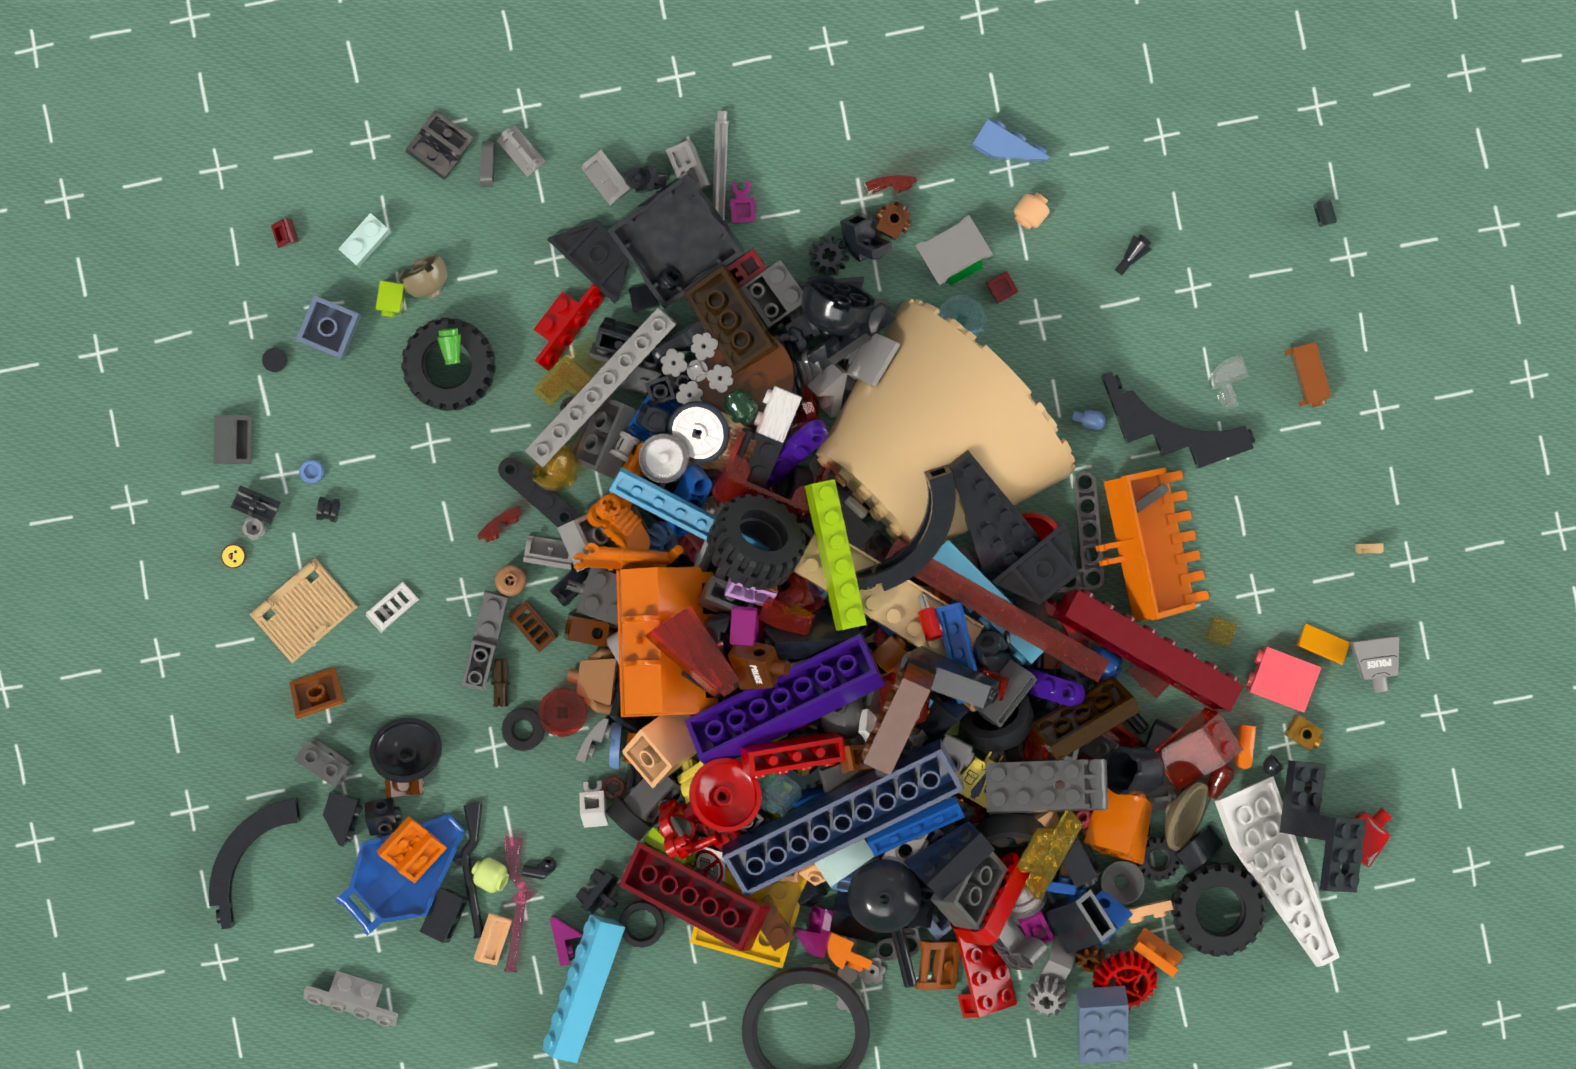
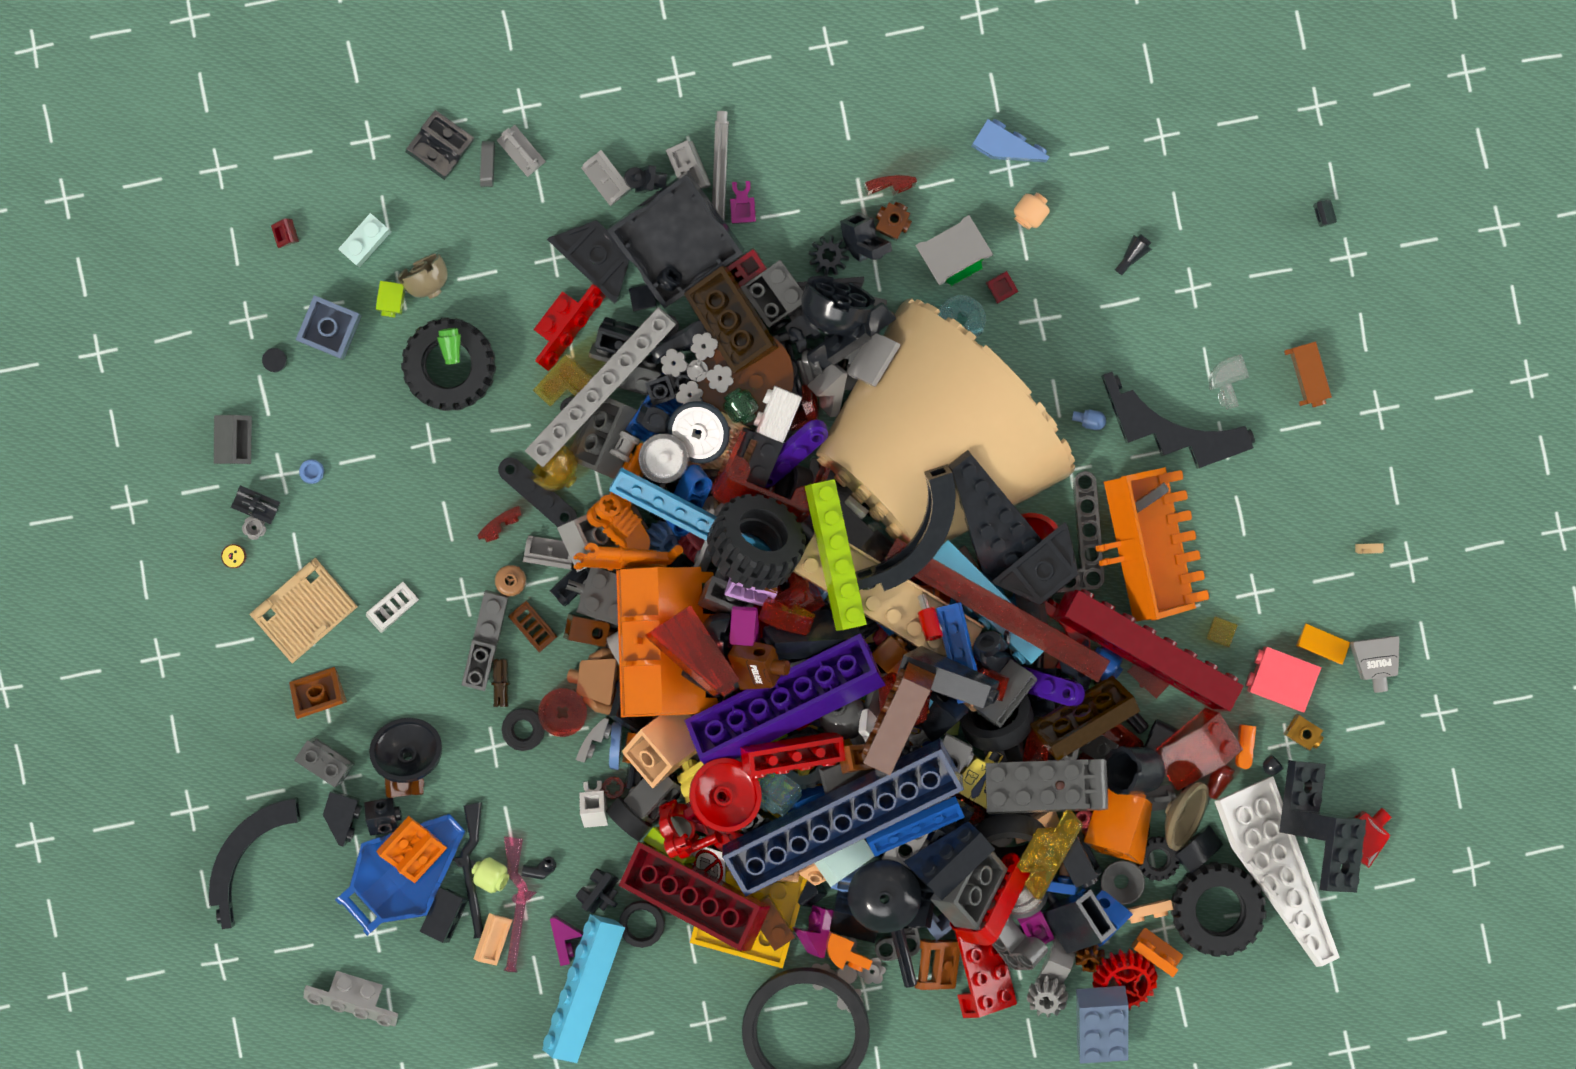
black wheel [316,497,340,523] -> none

